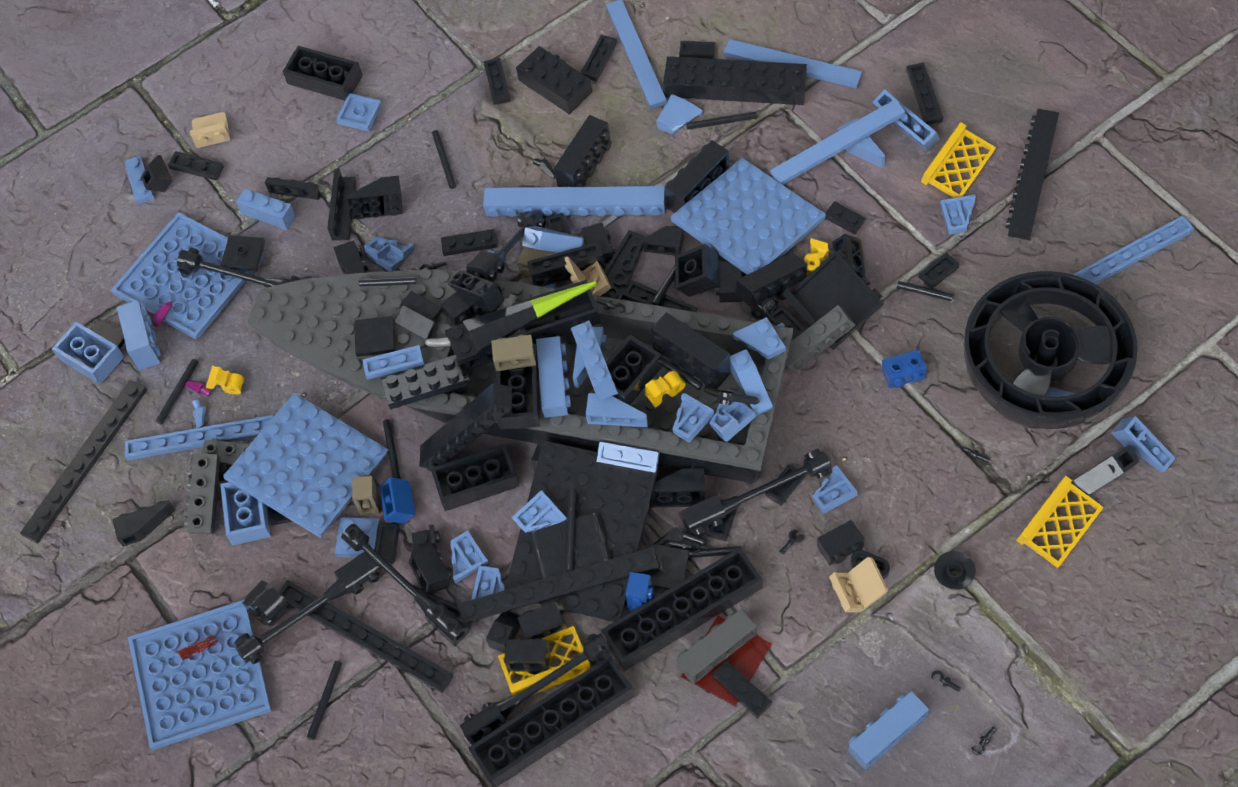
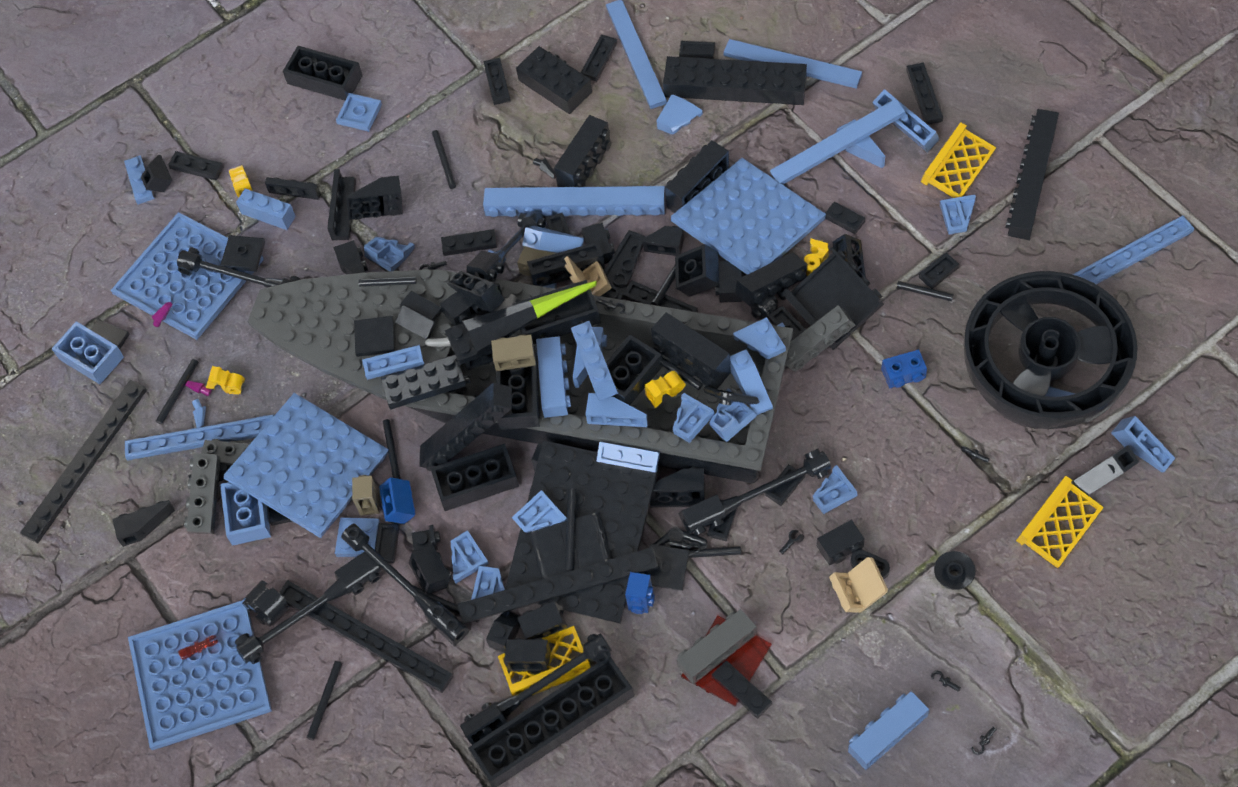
medium blue brick [117,300,161,370] -> none
tan bracket [190,112,230,148] -> none
black brick [601,547,763,671] -> none
black bar [686,112,757,130] -> none
none -> yellow leg [229,165,253,198]

